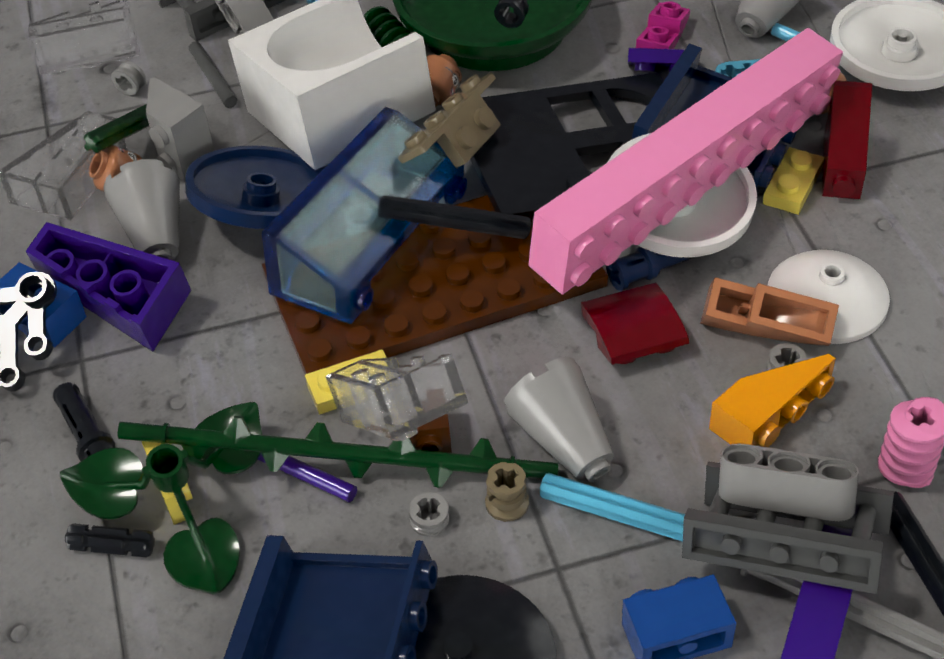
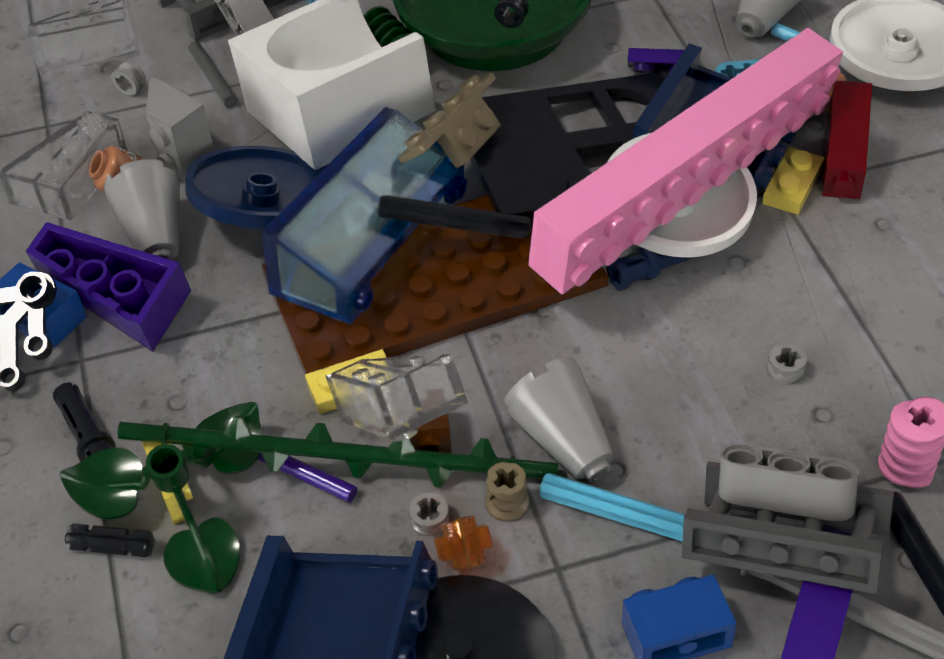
dark green axle [84,104,149,153] -> none
nougat head [427,54,462,107] -> none
dark red slope [581,282,689,365] -> none
dark pink slope [636,1,691,49] -> none
nougat slope [700,277,839,346] -> none
light orange slope [709,354,836,447] -> none
white dish [767,250,890,344] -> none
none -> clear orange gear [434,515,494,570]

